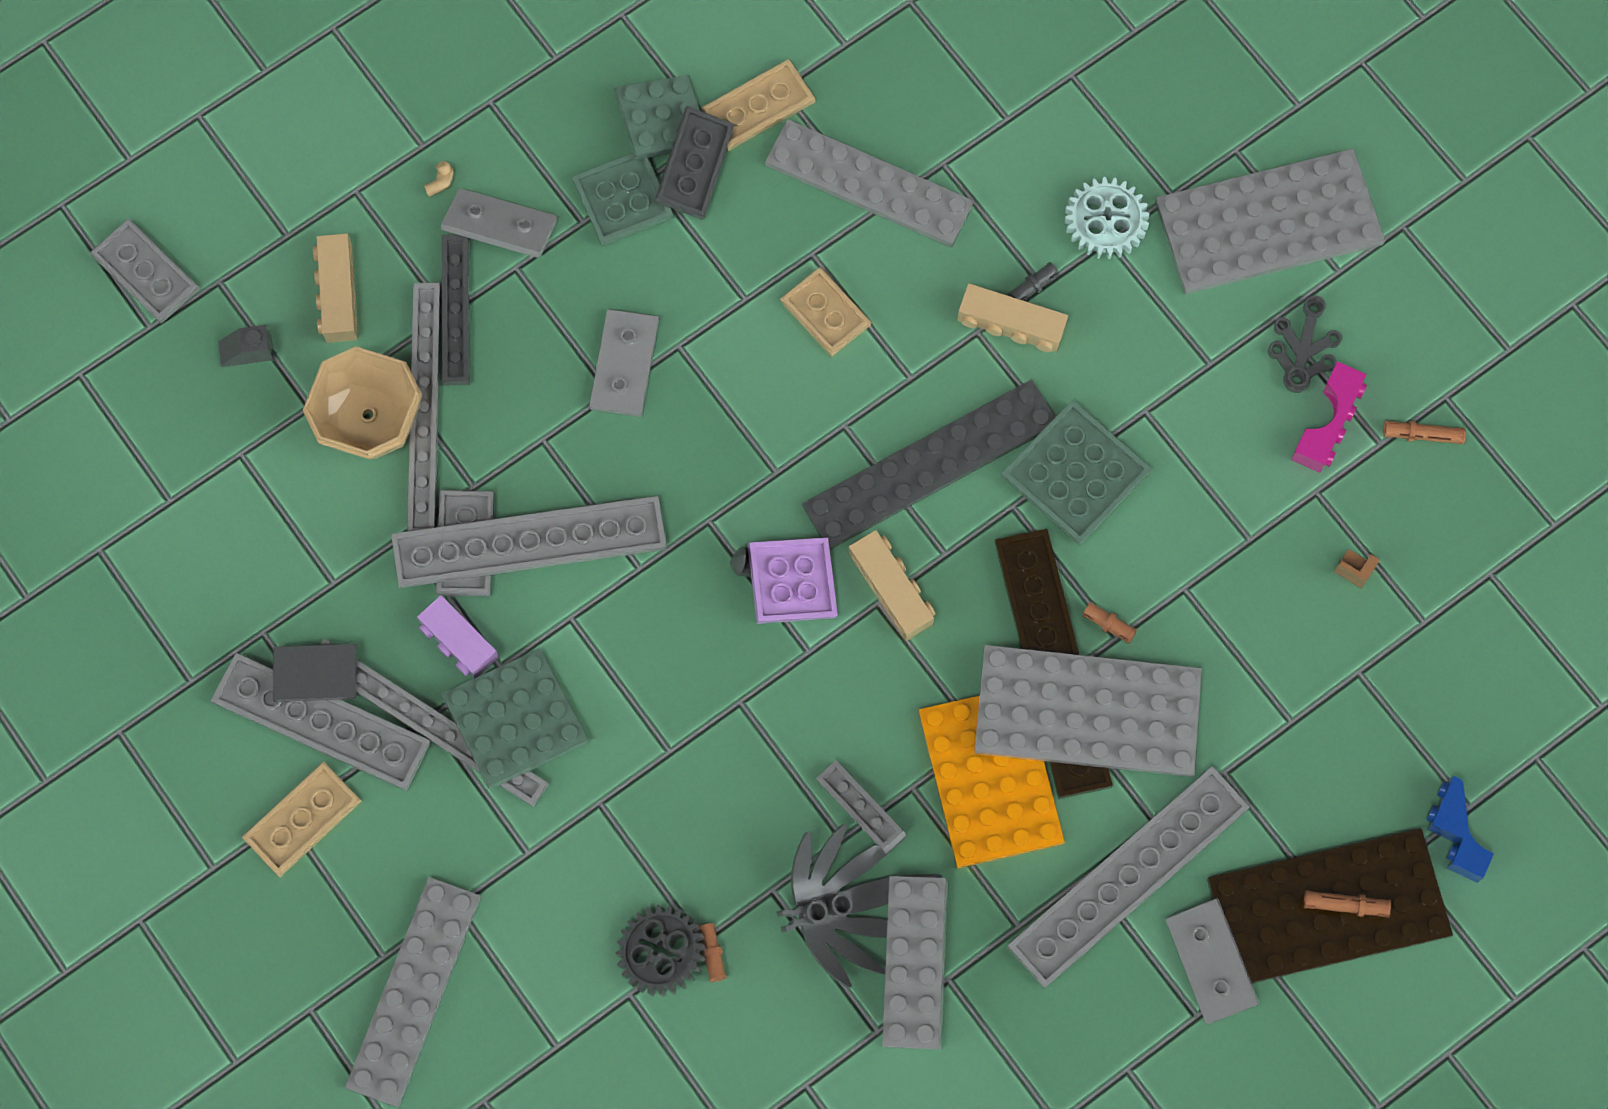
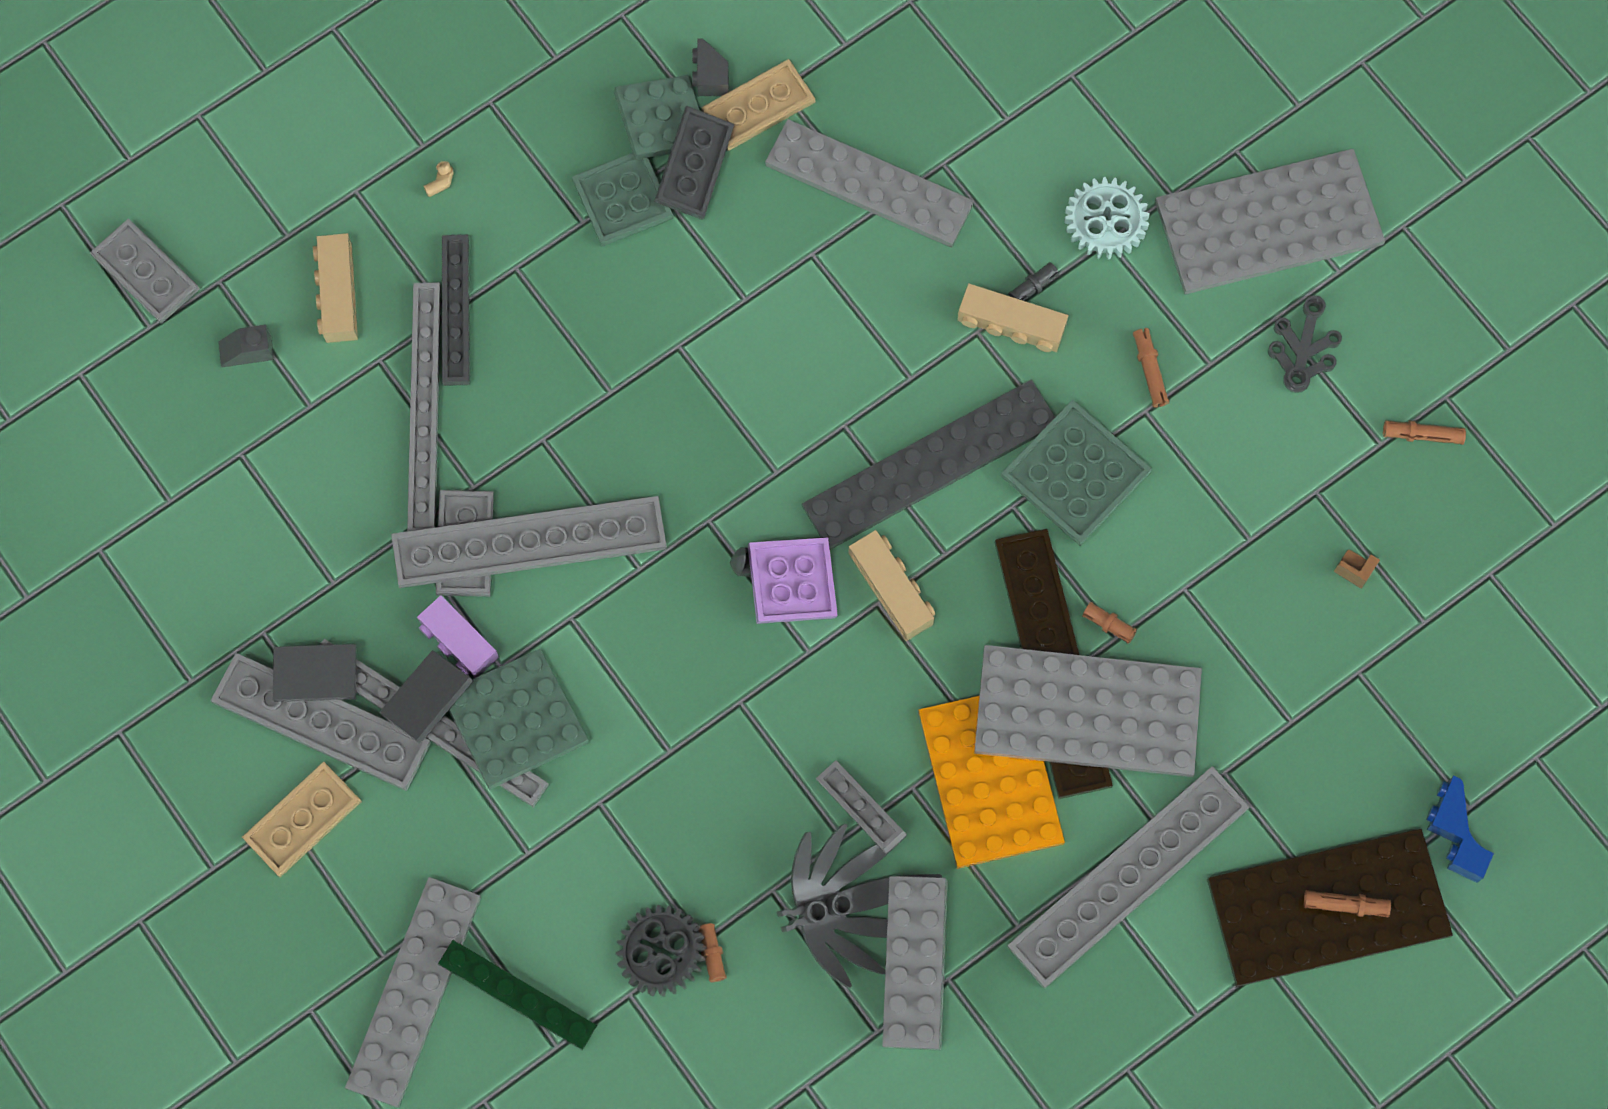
tan rock [303,346,422,460] -> none
light grey plate [441,188,557,258] -> none
light grey plate [589,309,659,417] -> none
tan tile [780,267,871,357] -> none
light grey plate [1166,899,1260,1025] -> none
dark pink arch [1291,361,1367,473] -> none
none -> dark grey tile [379,650,473,744]
none -> dark green plate [438,940,597,1051]
none -> dark grey slope [692,38,729,96]
none -> nougat pin [1133,328,1169,408]

